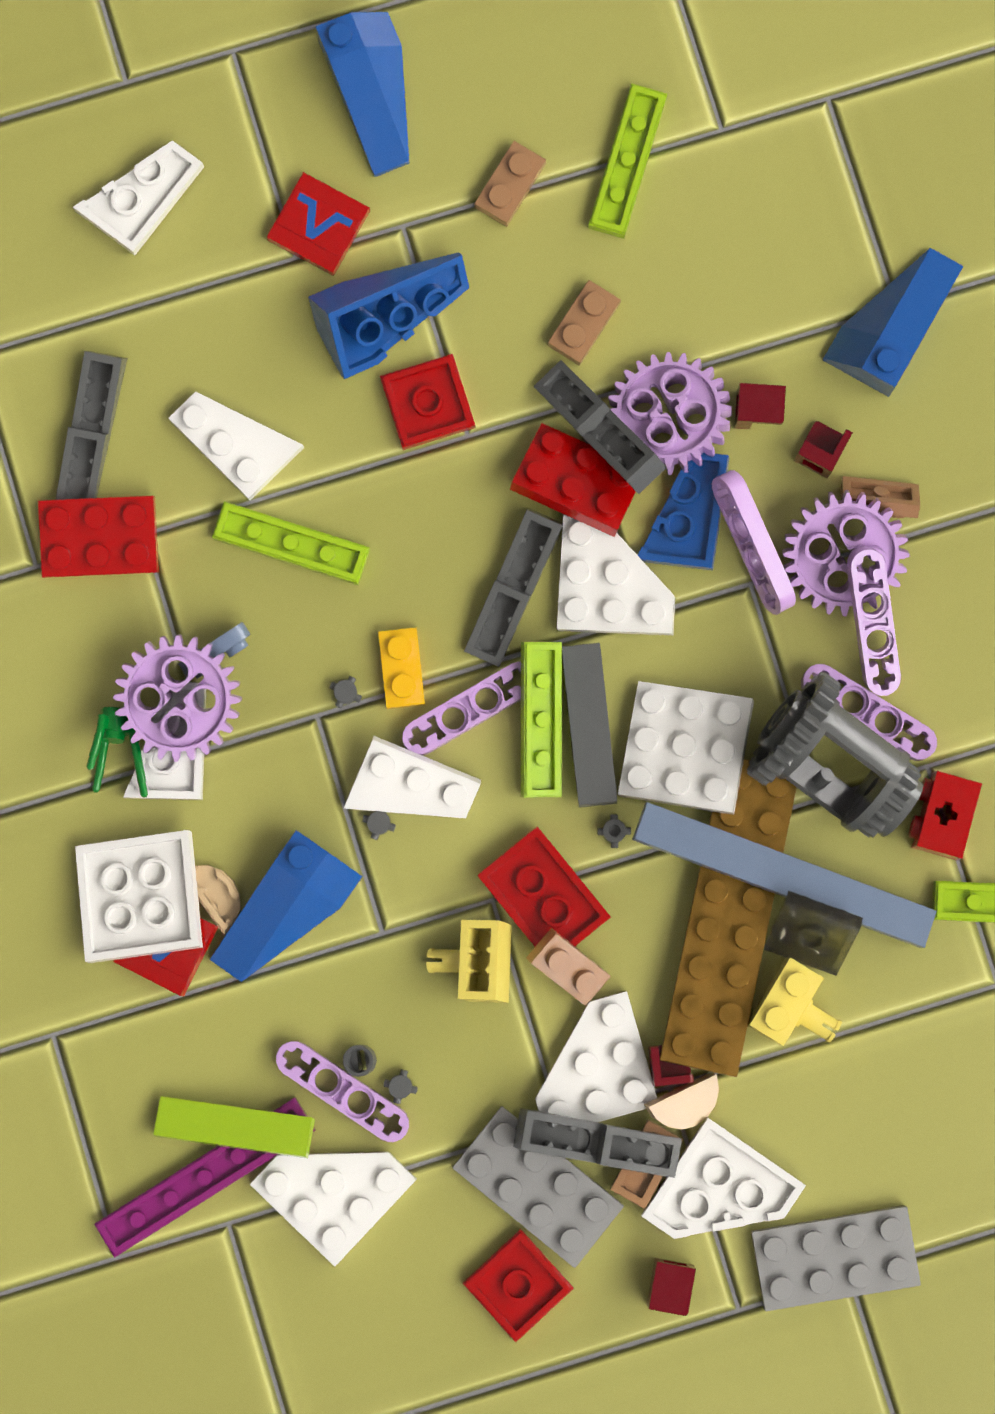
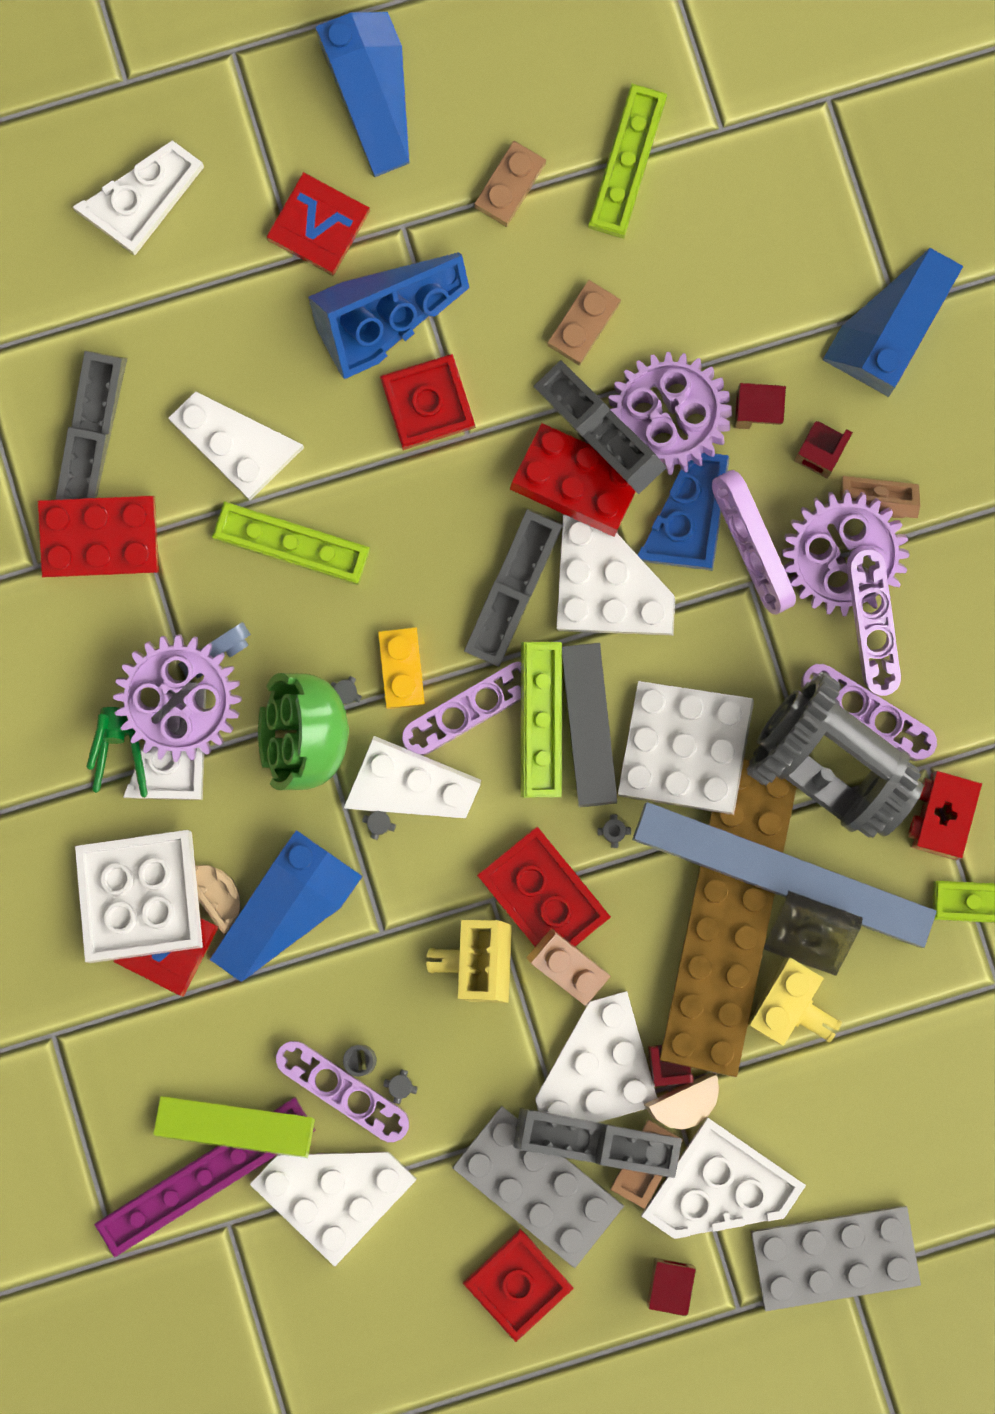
none -> bright green cylinder [258,673,349,790]

